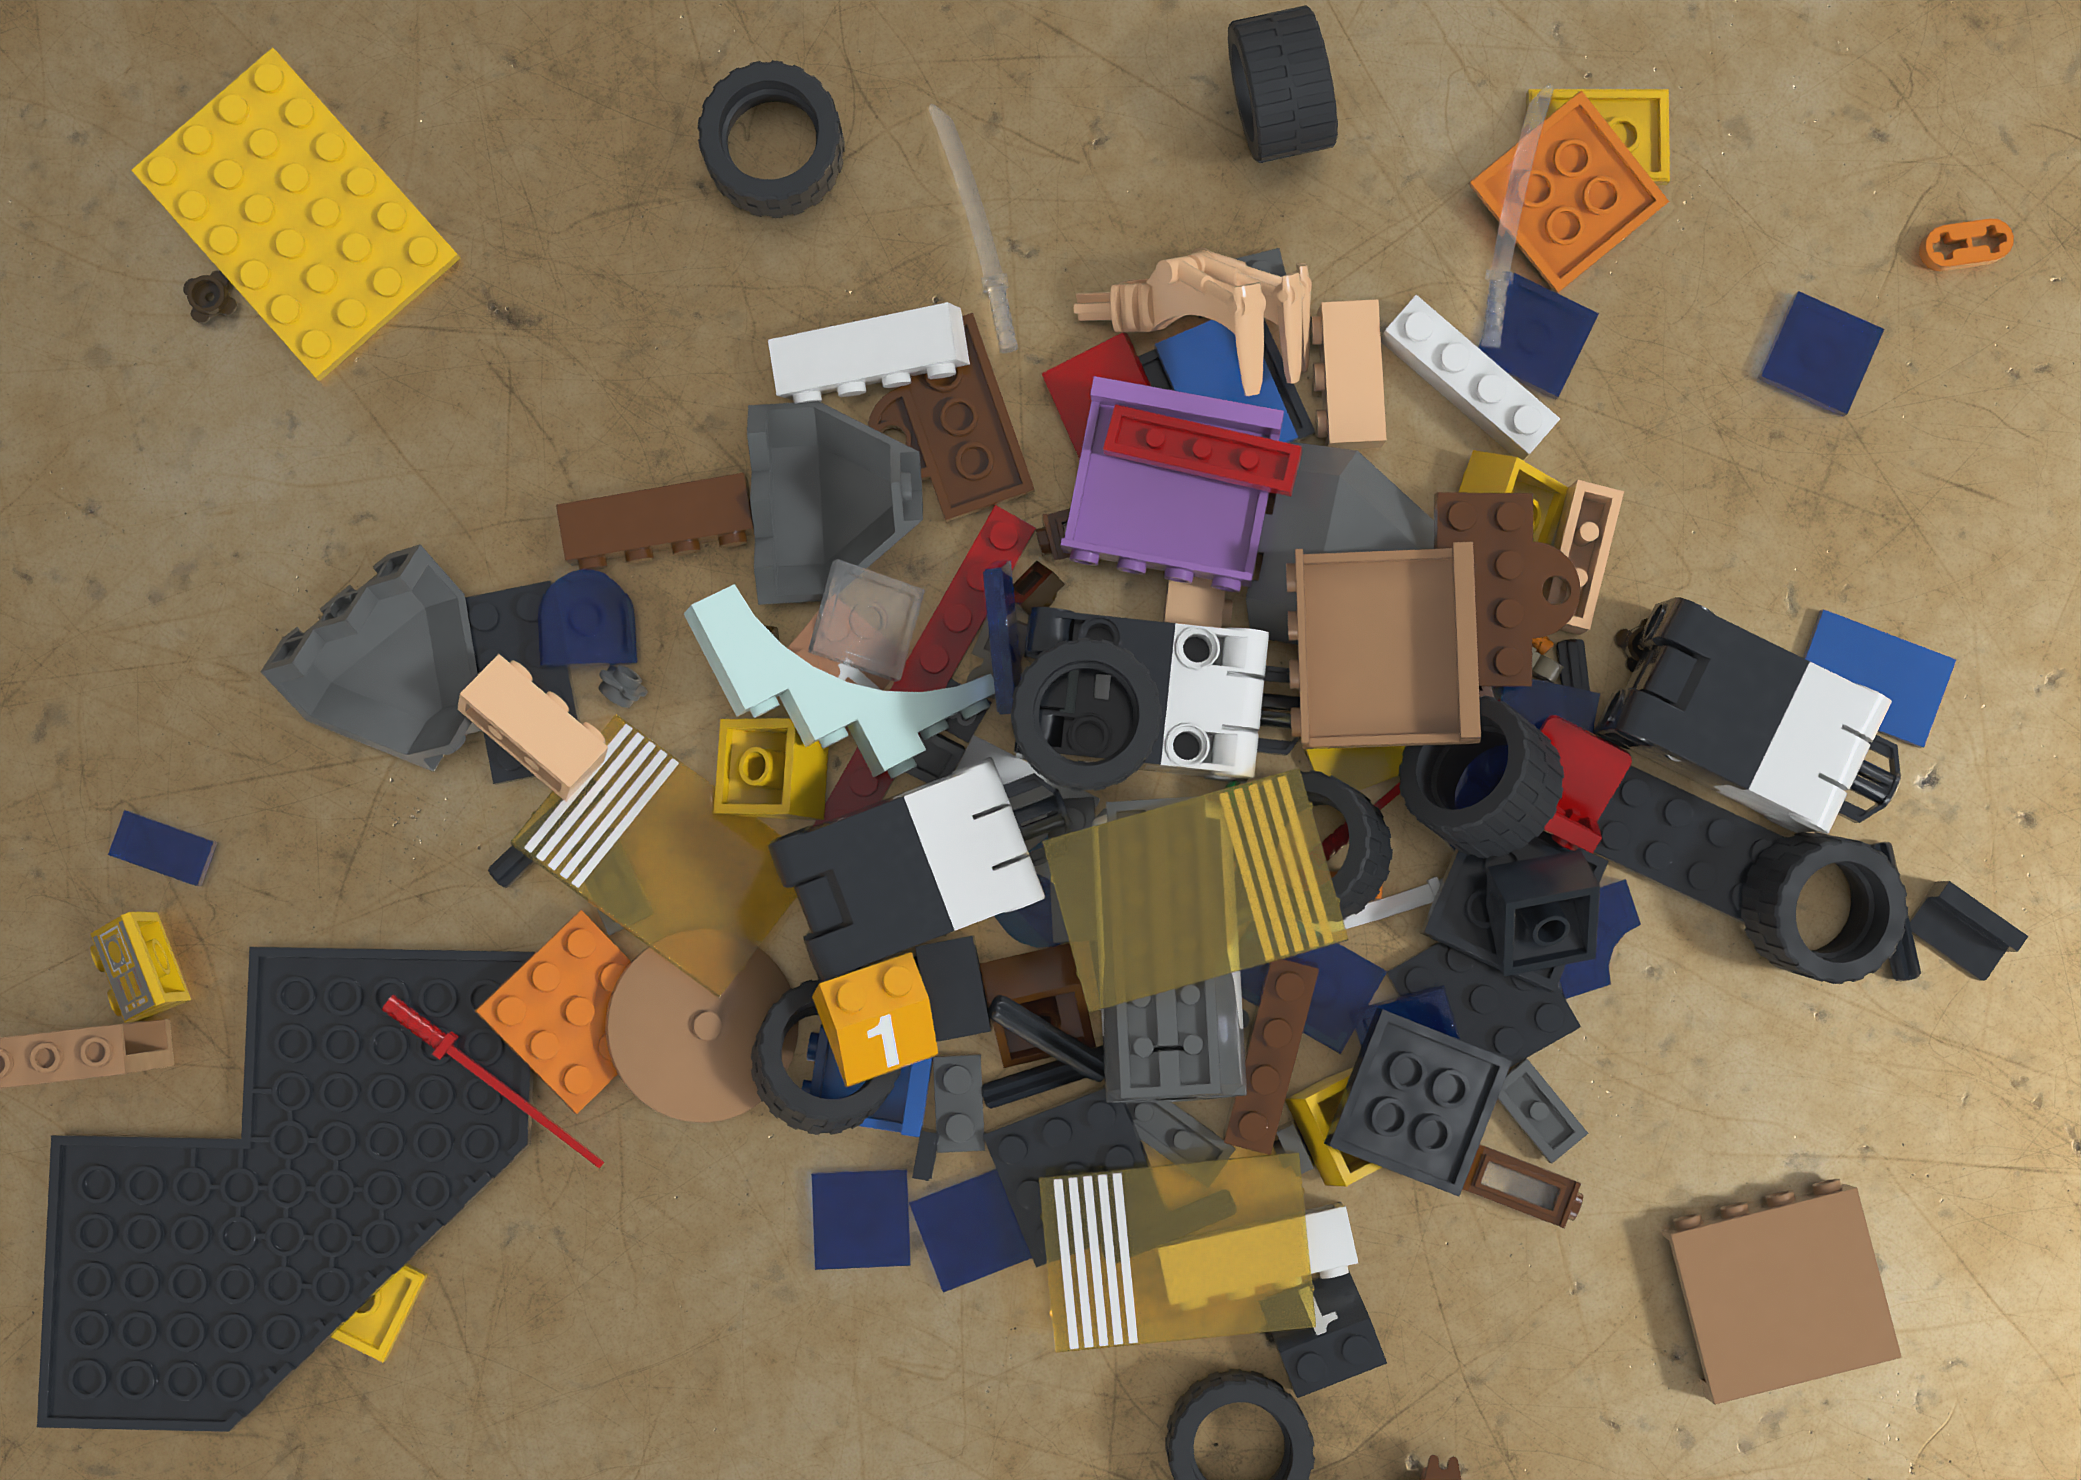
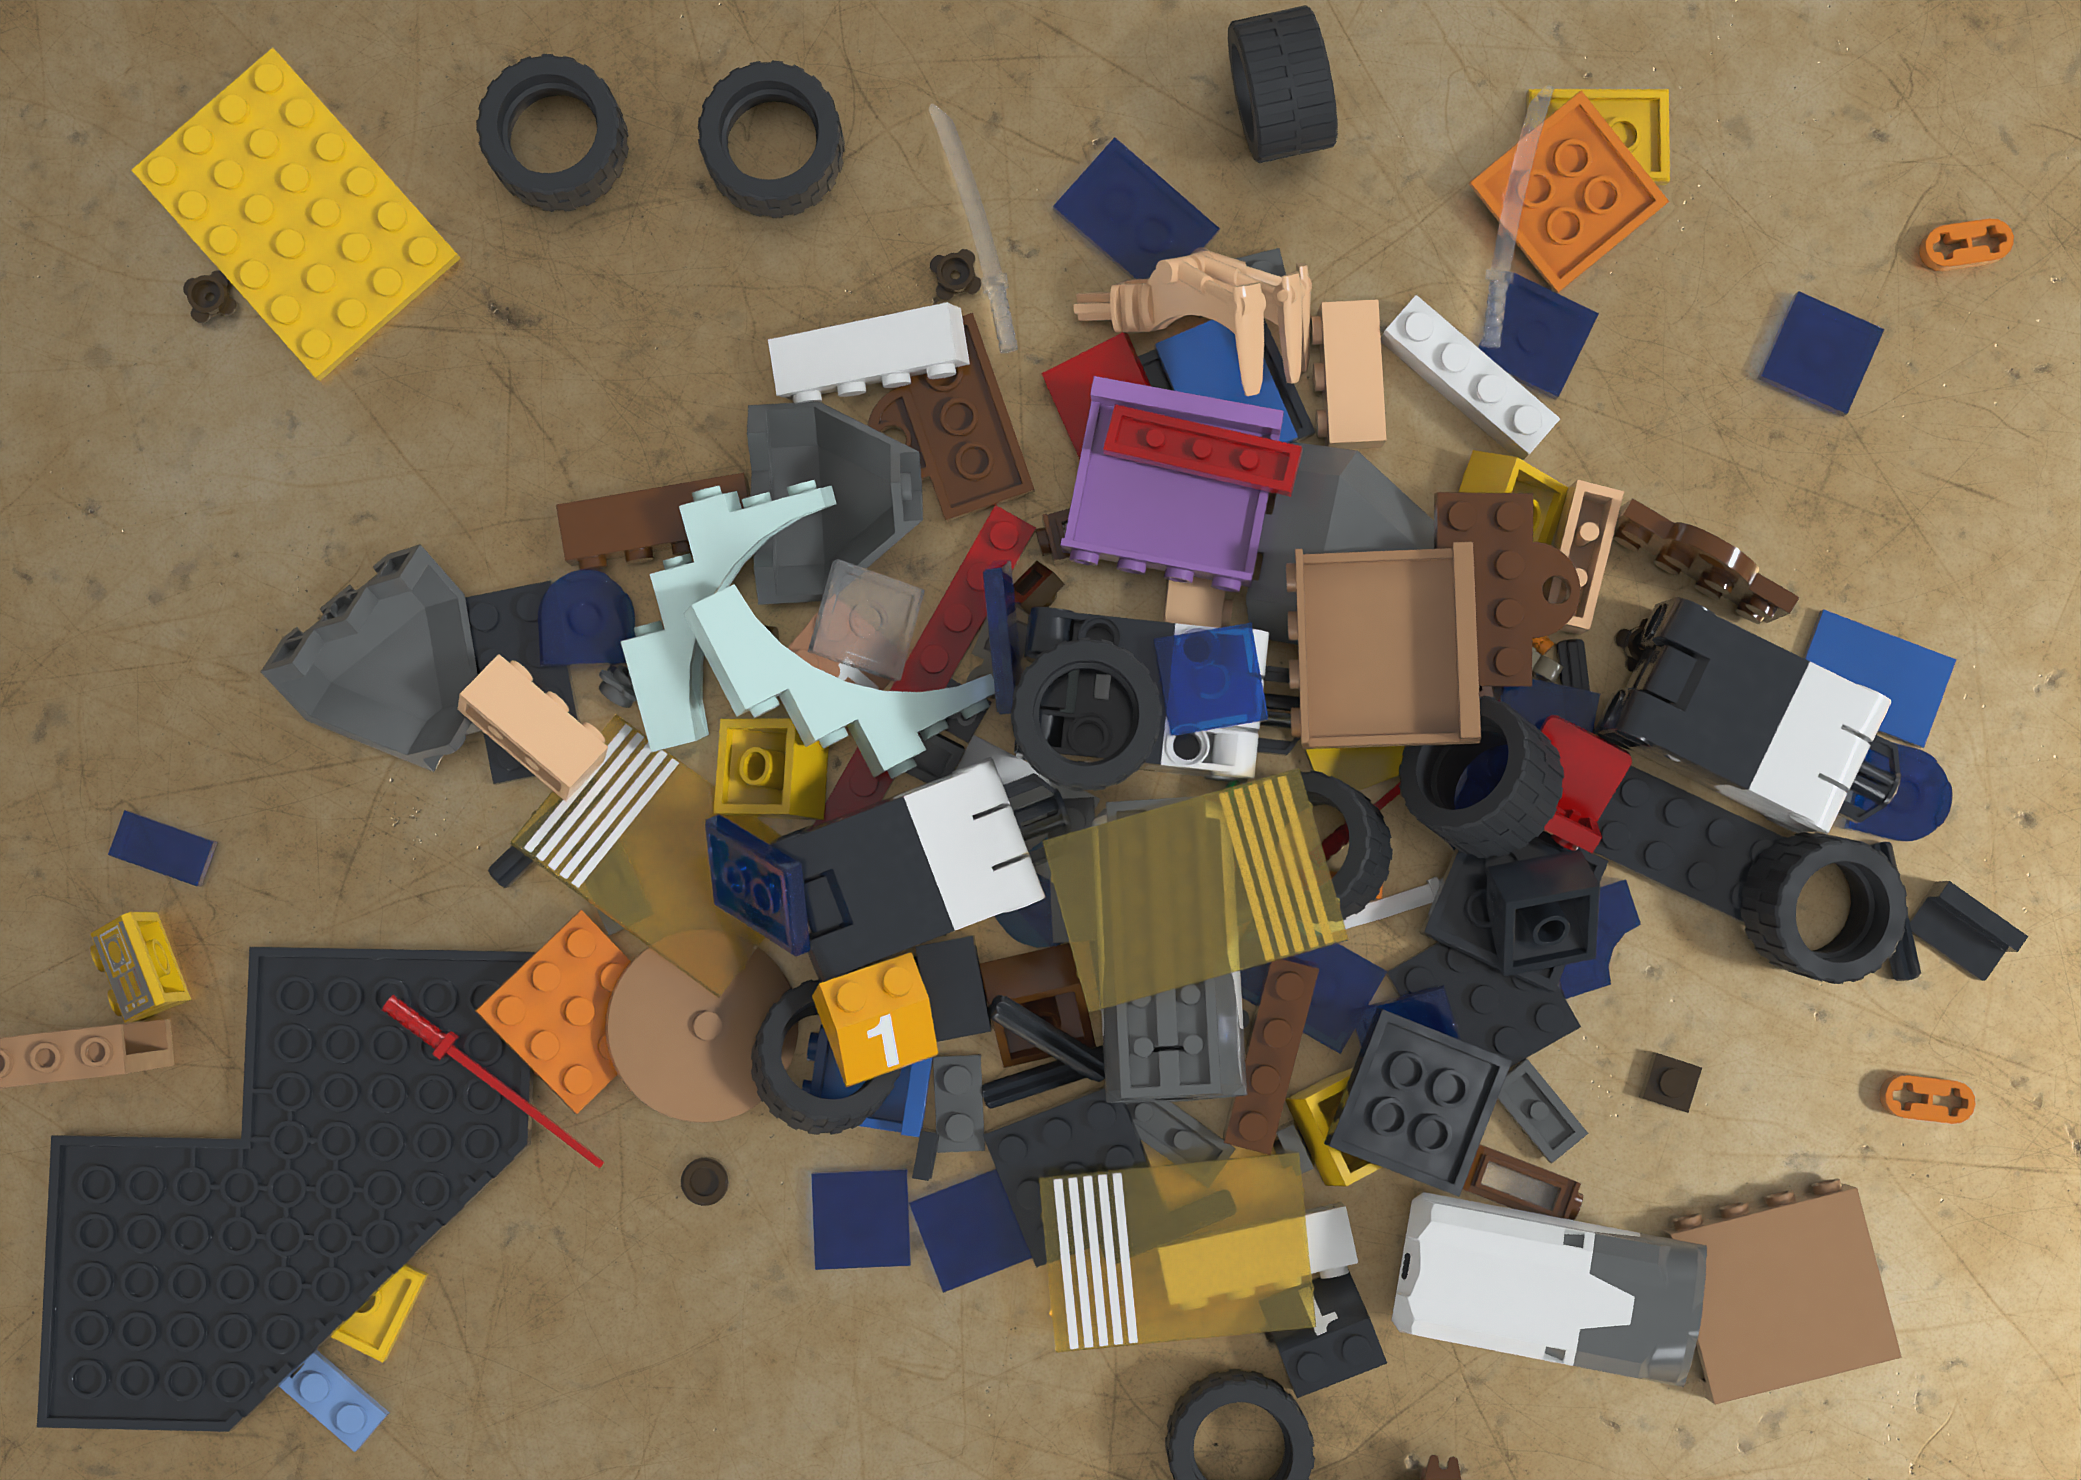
none -> medium blue plate [279,1350,390,1452]
none -> black tyre [476,54,629,212]
none -> light aqua arch [621,480,836,752]
none -> dark brown tile [681,1157,730,1206]
none -> clear blue tile [705,814,810,957]
none -> dark brown plate [930,249,981,301]
none -> clear blue tile [1053,137,1220,279]
none -> clear blue tile [1153,623,1268,737]
none -> white piece [1391,1192,1707,1387]
none -> reddish brown plate [1613,498,1800,624]
none -> dark brown plate [1639,1052,1702,1113]
none -> clear blue tile [1844,743,1953,842]
none -> orange beam [1879,1074,1976,1124]

